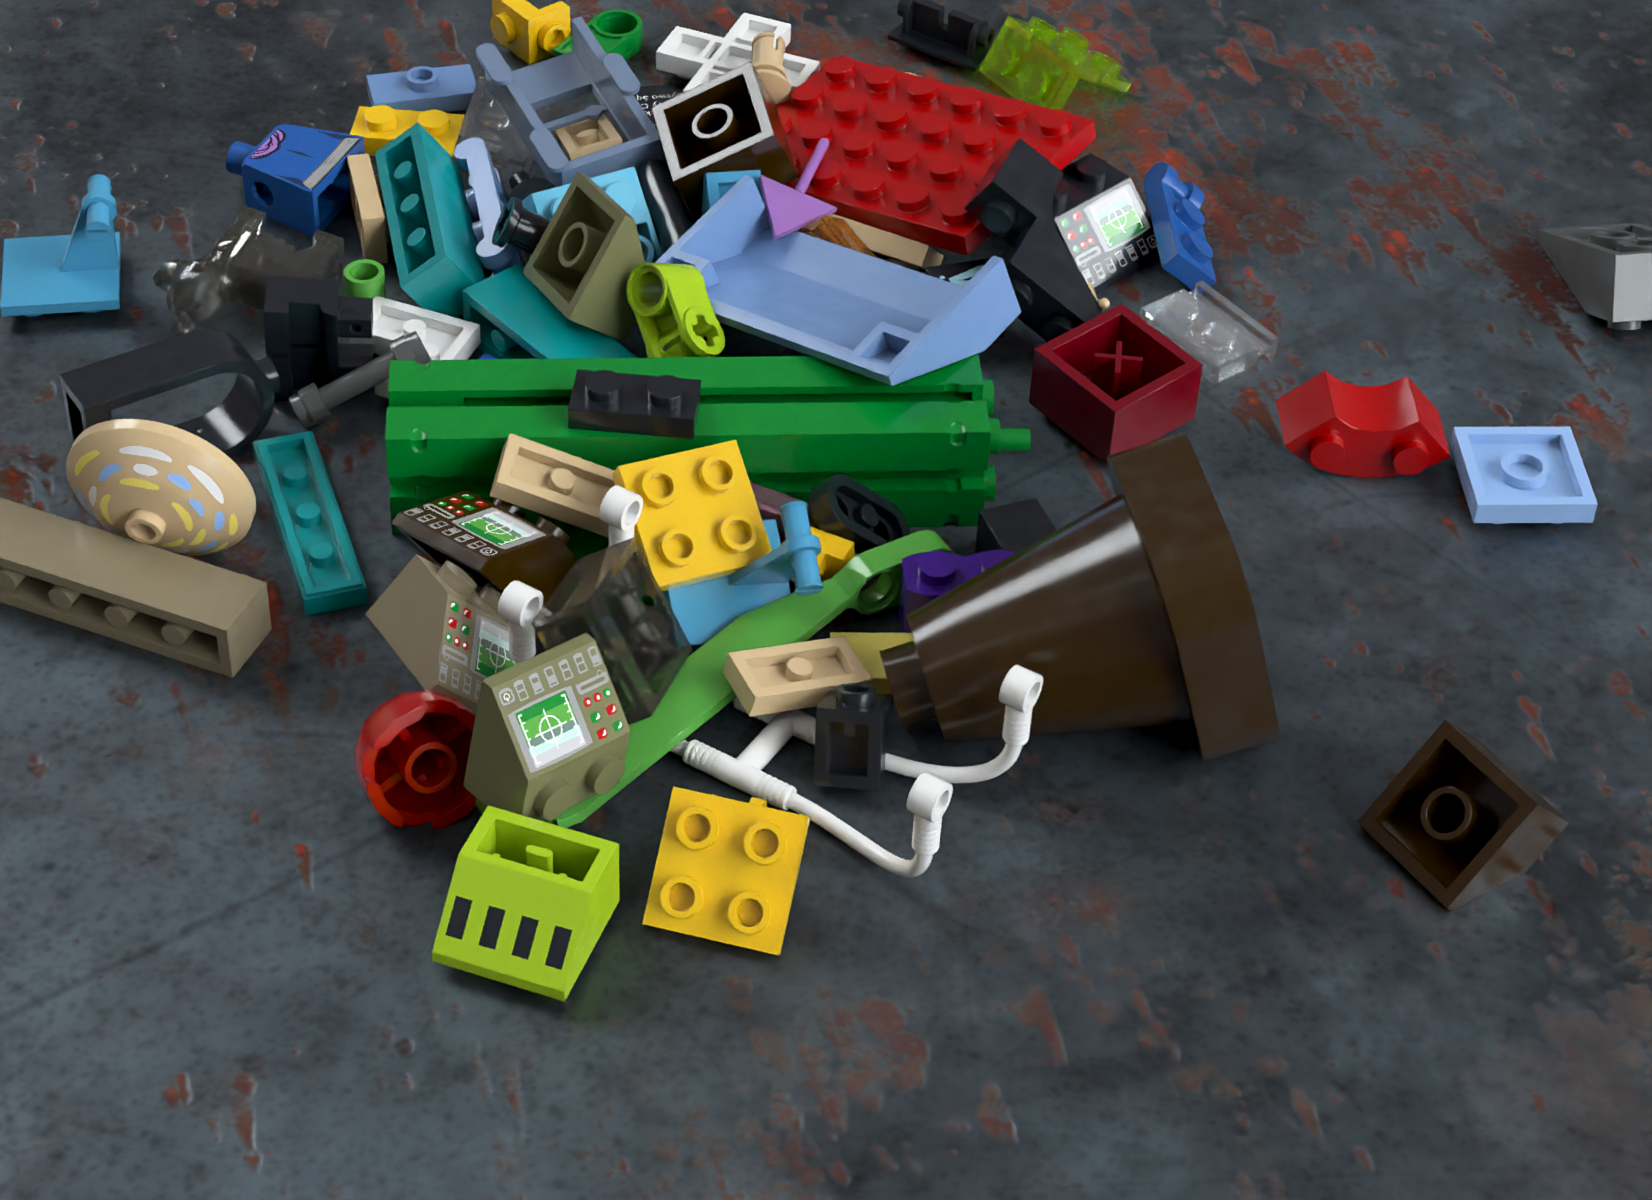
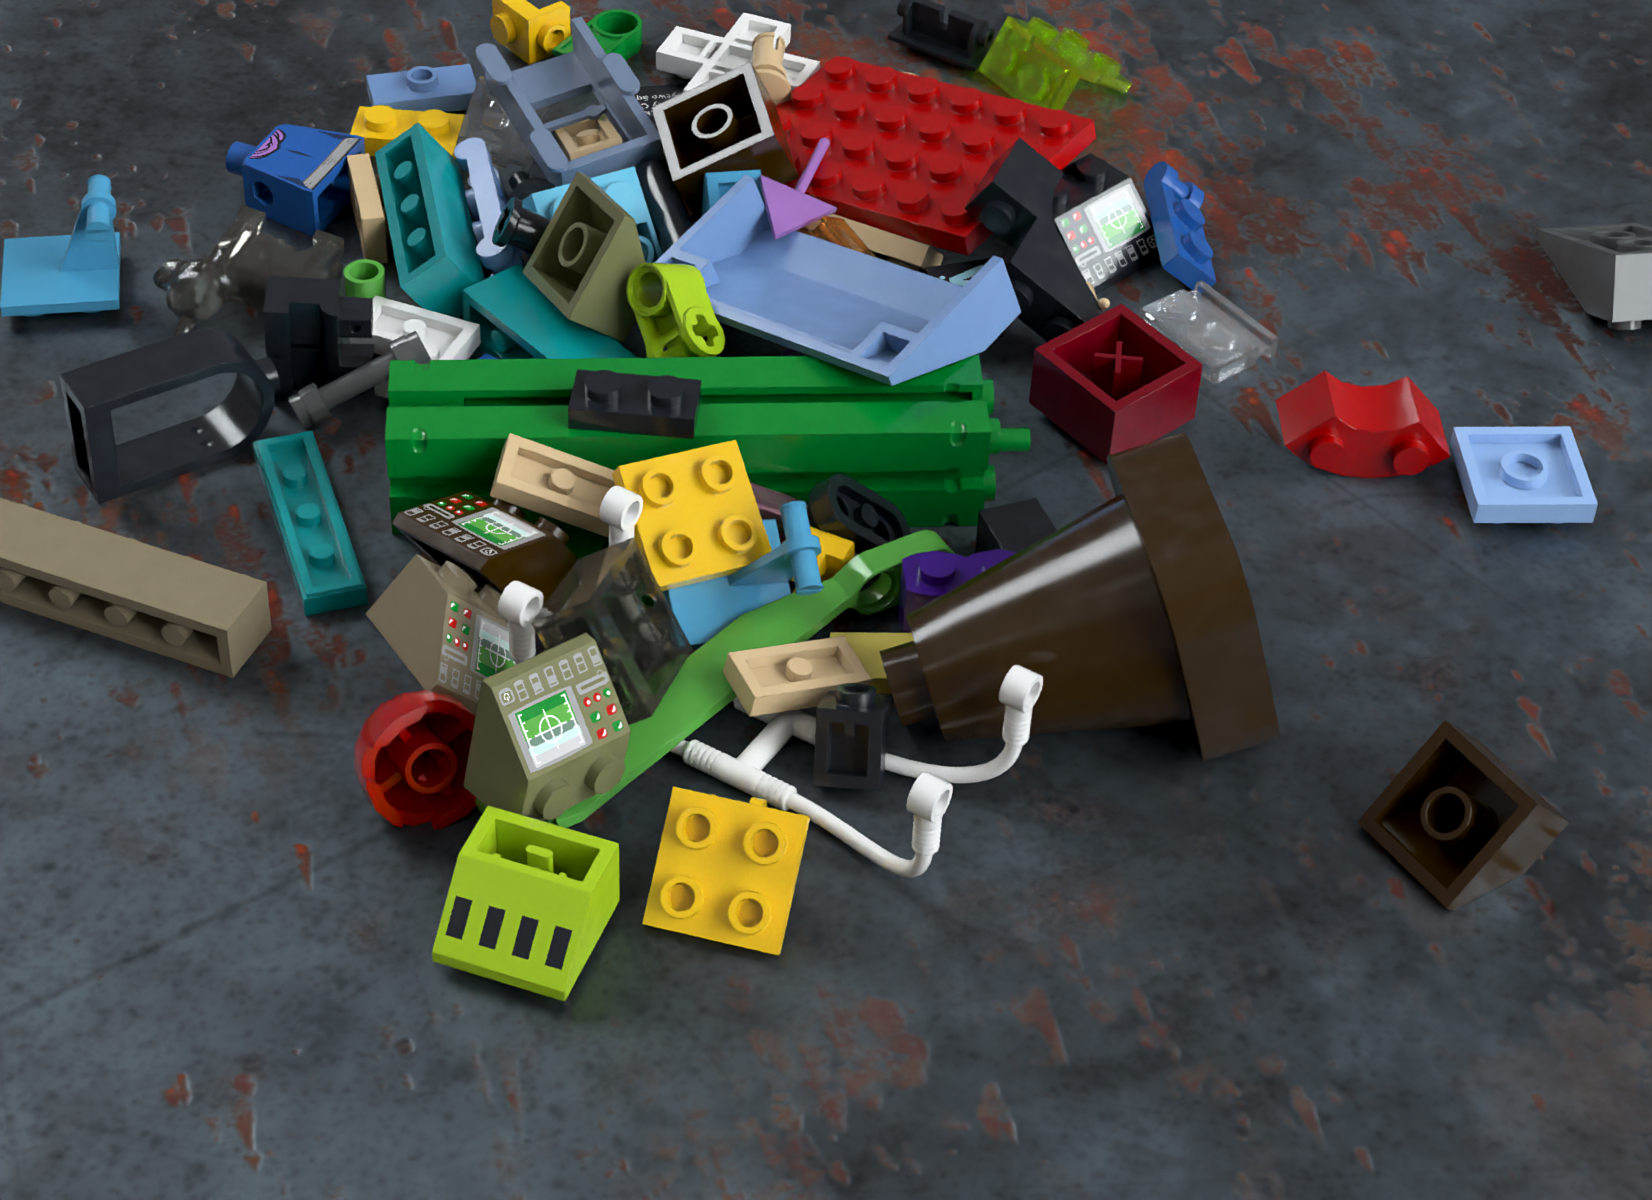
tan dish [66,419,256,556] -> none

